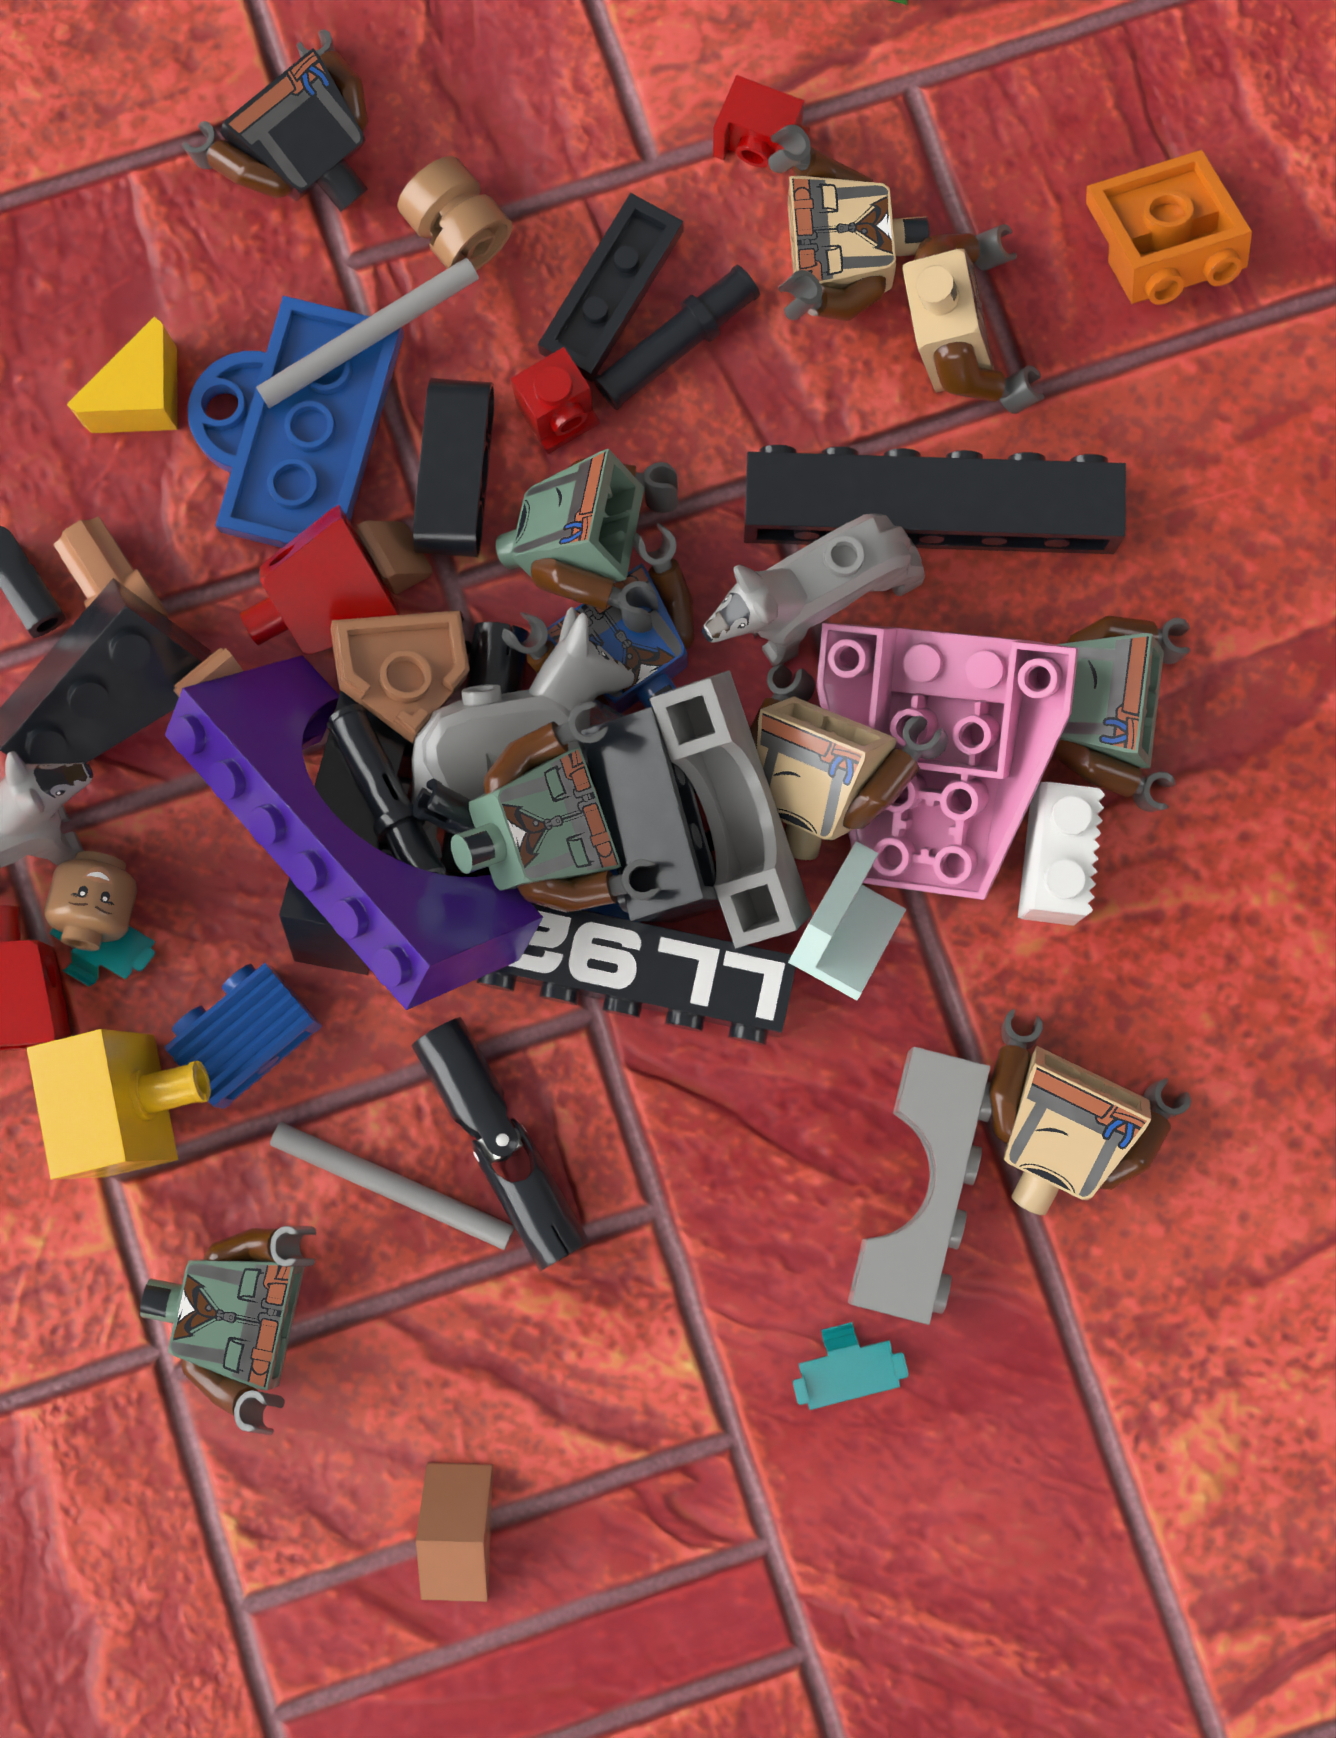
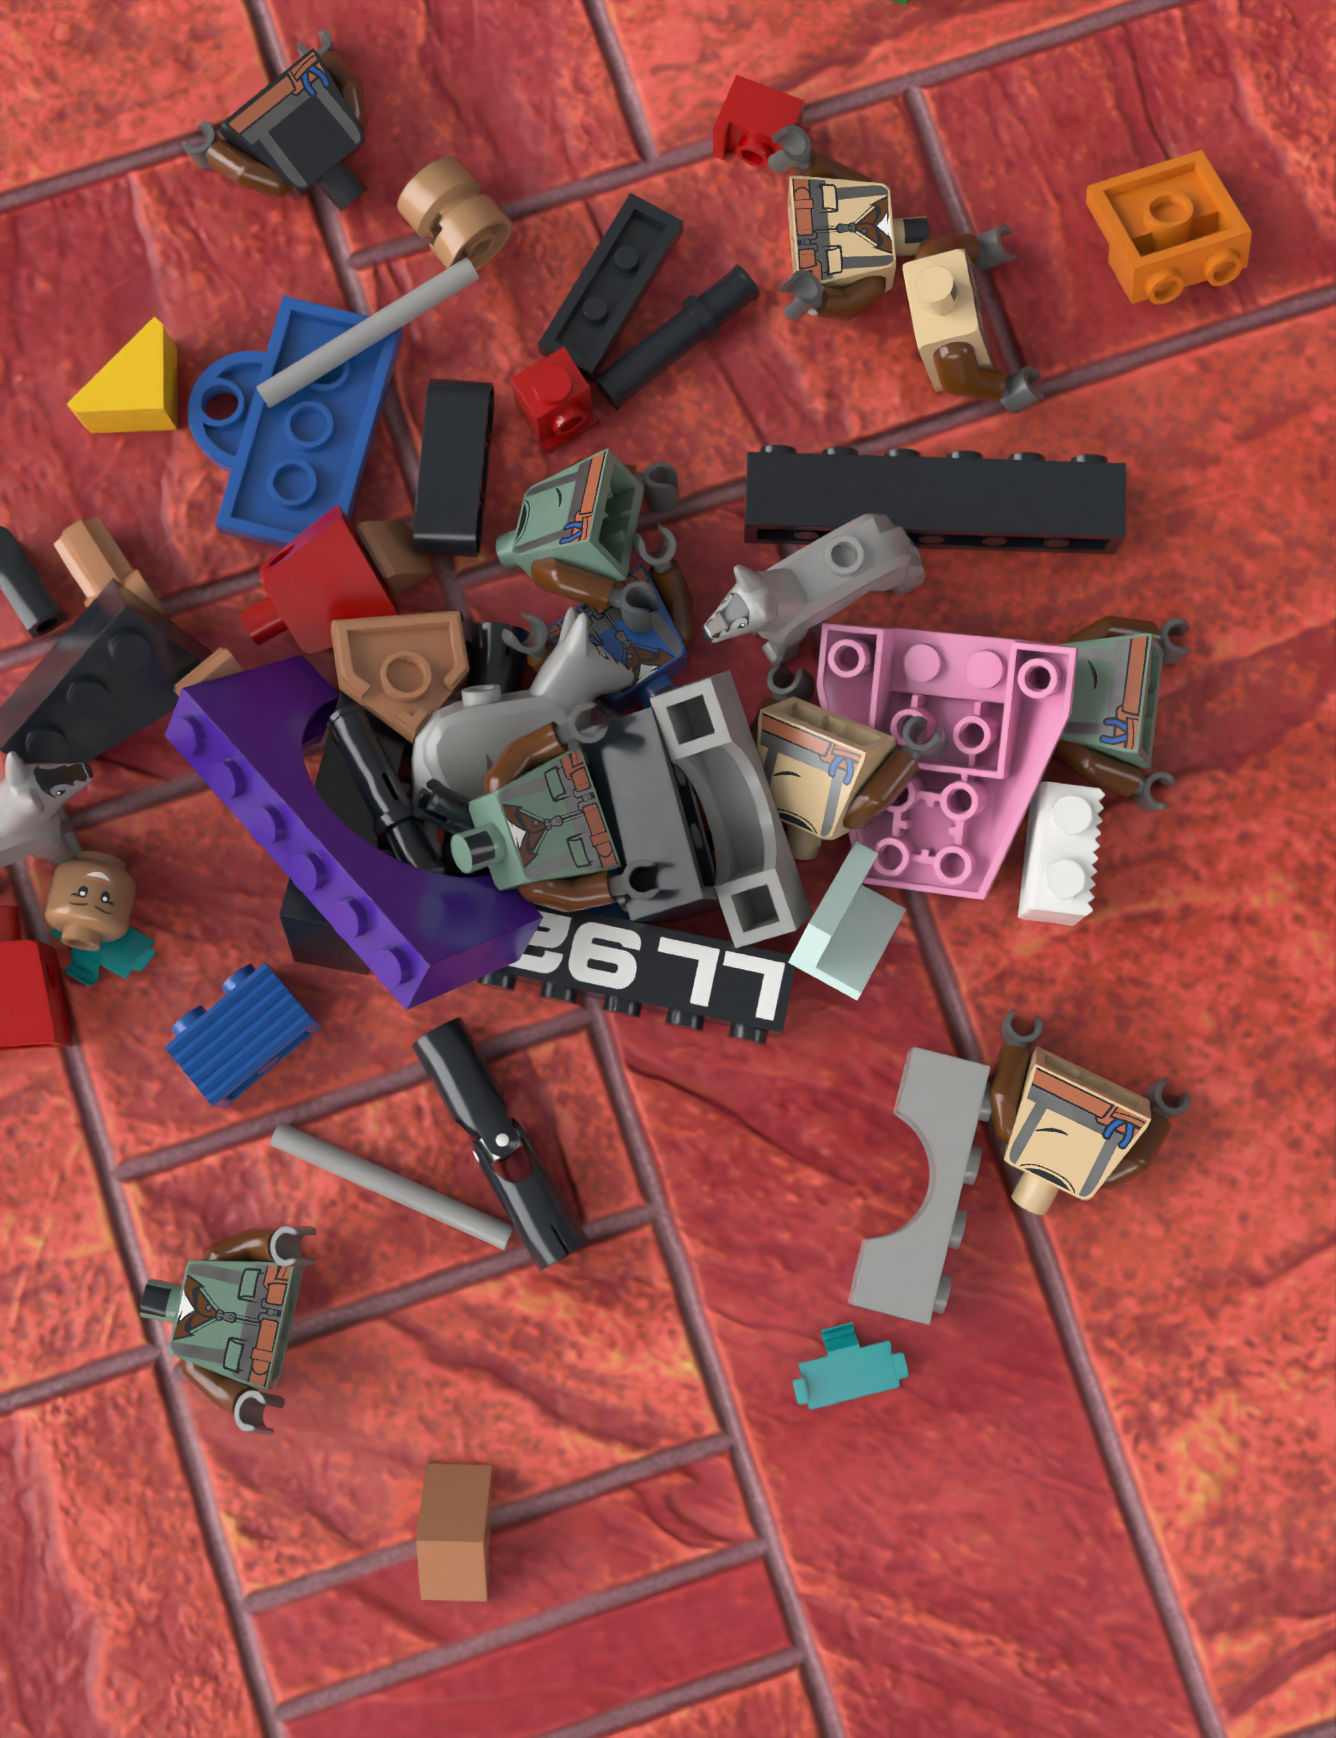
yellow brick [27,1029,211,1180] -> none

